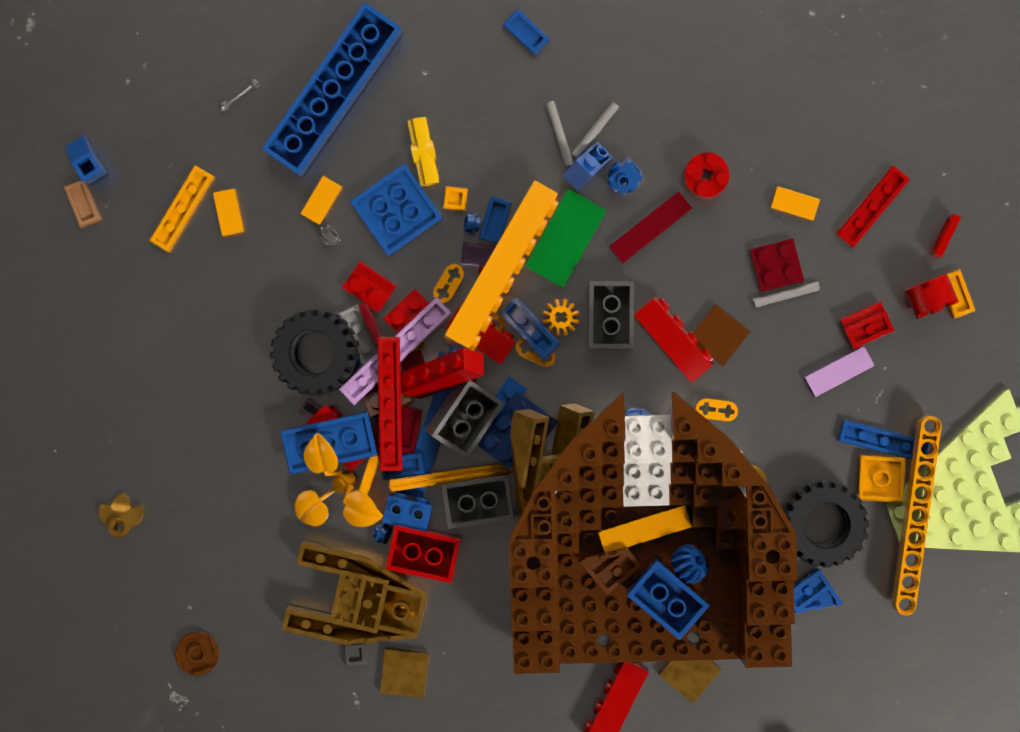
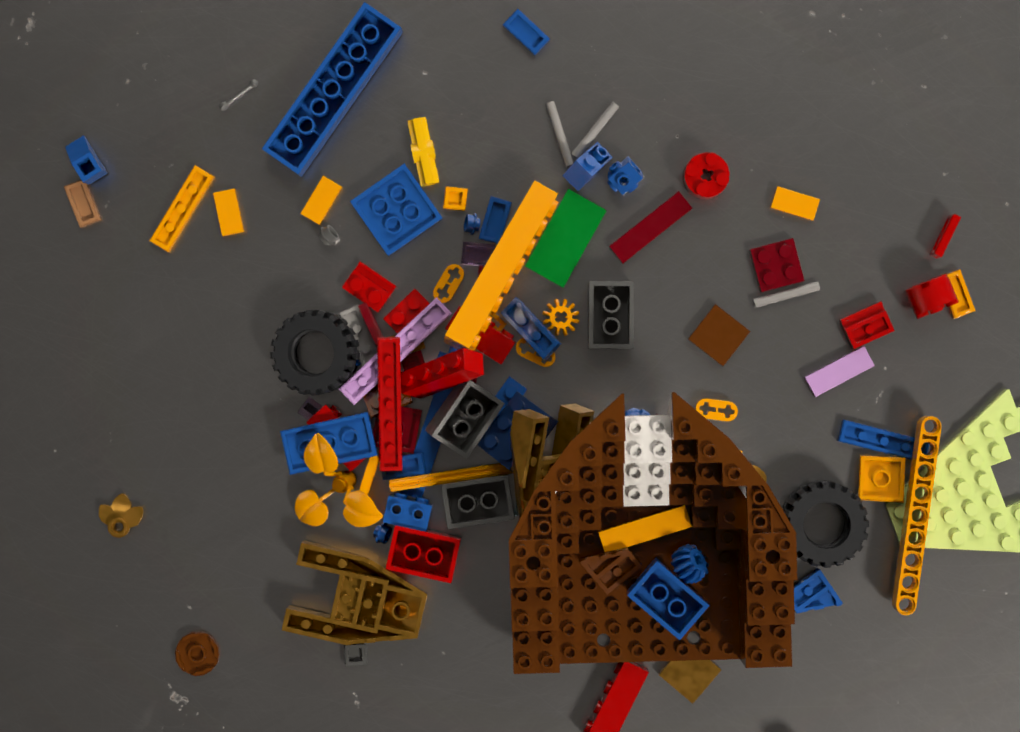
pearl gold tile [380,648,429,699] -> none
red brick [634,296,714,383] -> none
red tile [835,165,910,248] -> none

